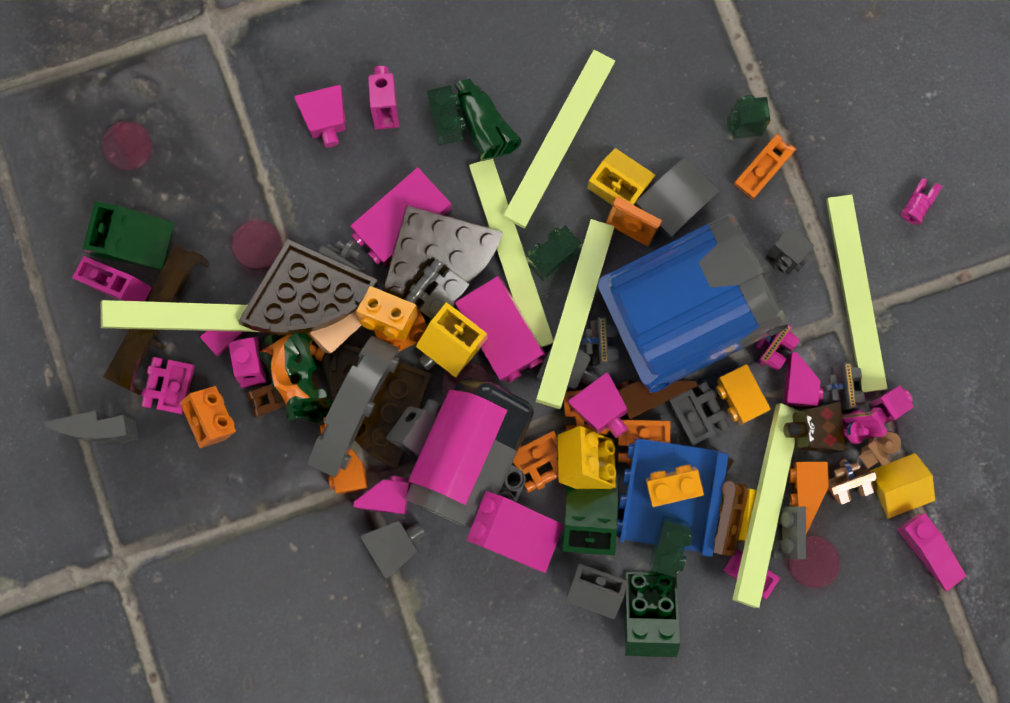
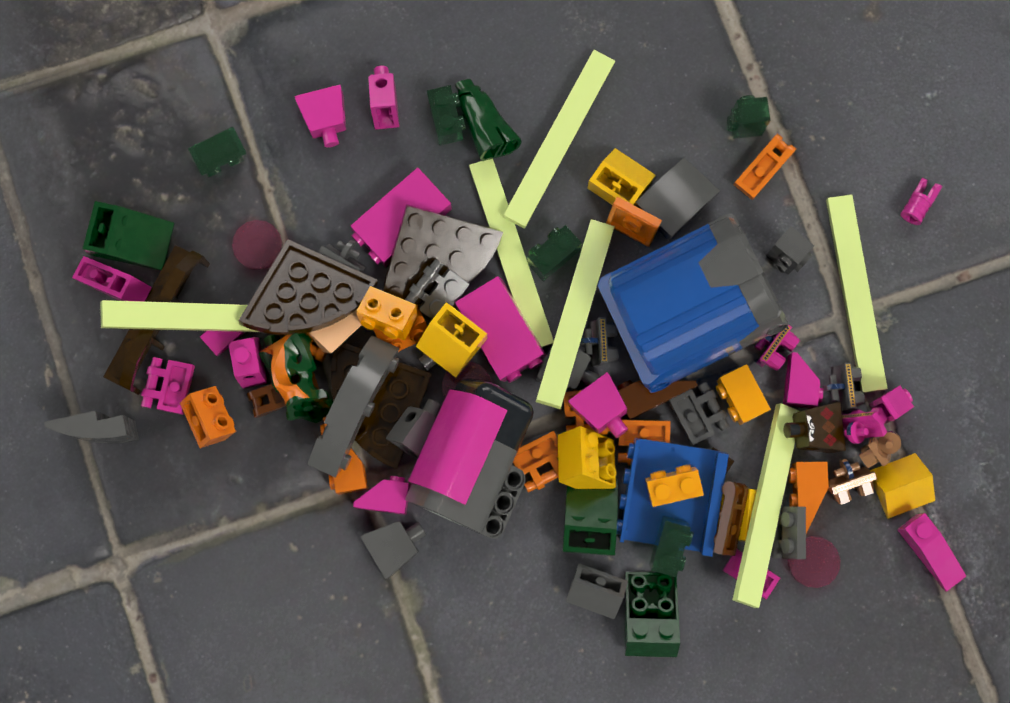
clear pink tile [102,121,153,171] -> none
dark pink brick [466,491,564,573] -> none
none -> clear green brick [187,127,247,178]

